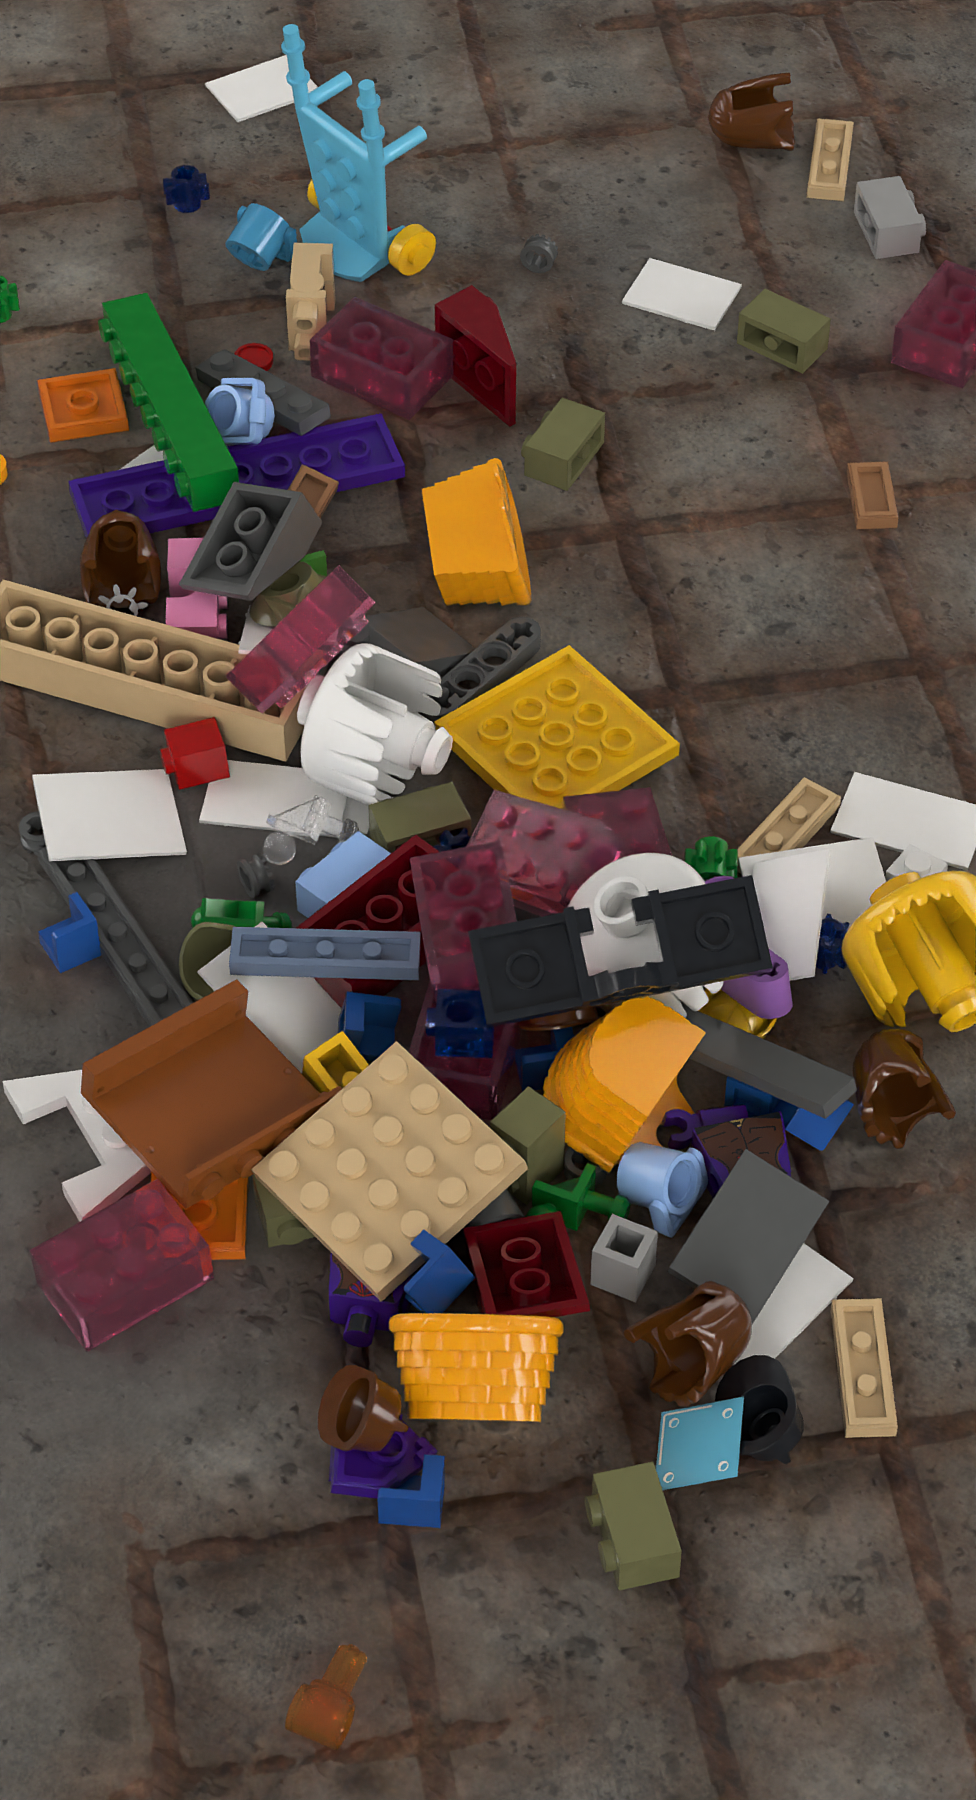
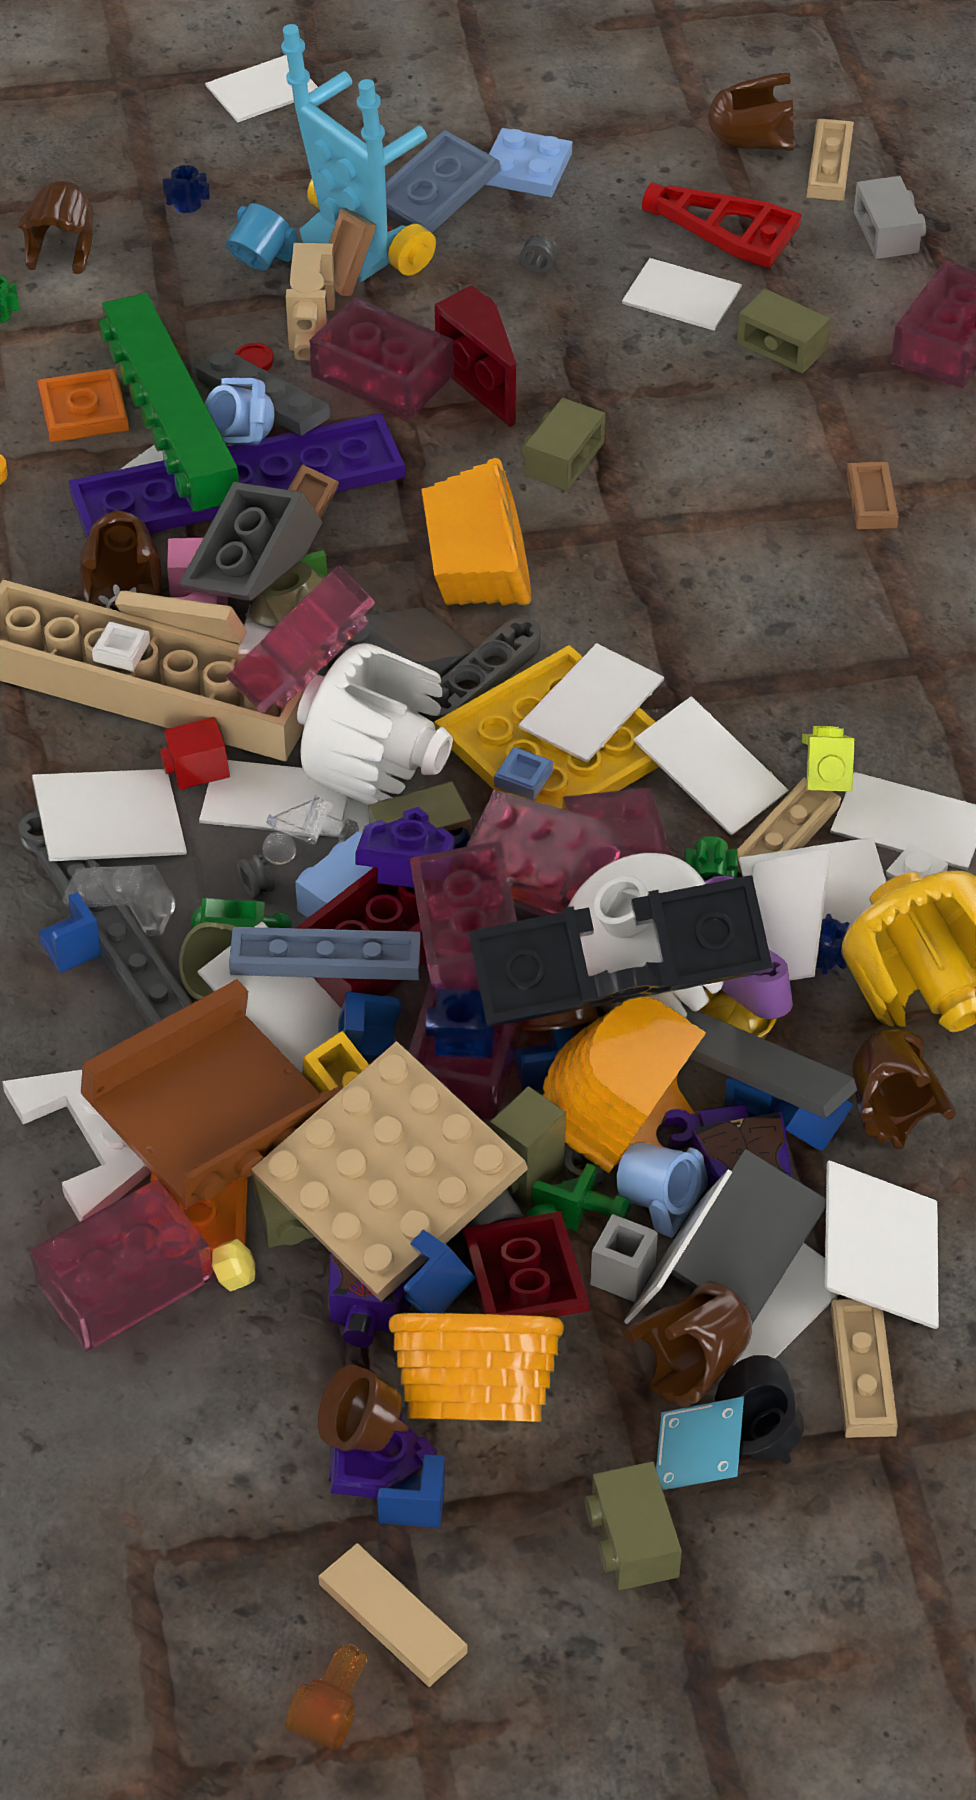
none -> reddish brown hair [18,181,93,274]
none -> clear bracket [62,865,176,936]
none -> white tile [92,621,150,671]
none -> tan tile [115,591,247,644]
none -> light yellow tile [212,1239,255,1292]
none -> tan tile [319,1543,467,1687]
none -> medium nougat tile [328,208,377,296]
none -> dark purple plate [355,807,455,889]
none -> sand blue tile [386,129,501,233]
none -> light blue plate [485,128,573,198]
none -> medium blue tile [494,747,554,801]
none -> white window [518,643,664,763]
none -> white window [623,1169,732,1324]
none -> white window [633,696,789,836]
none -> red plate [642,182,802,269]
none -> neon yellow bracket [802,726,855,792]
none -> white piece [825,1160,939,1329]

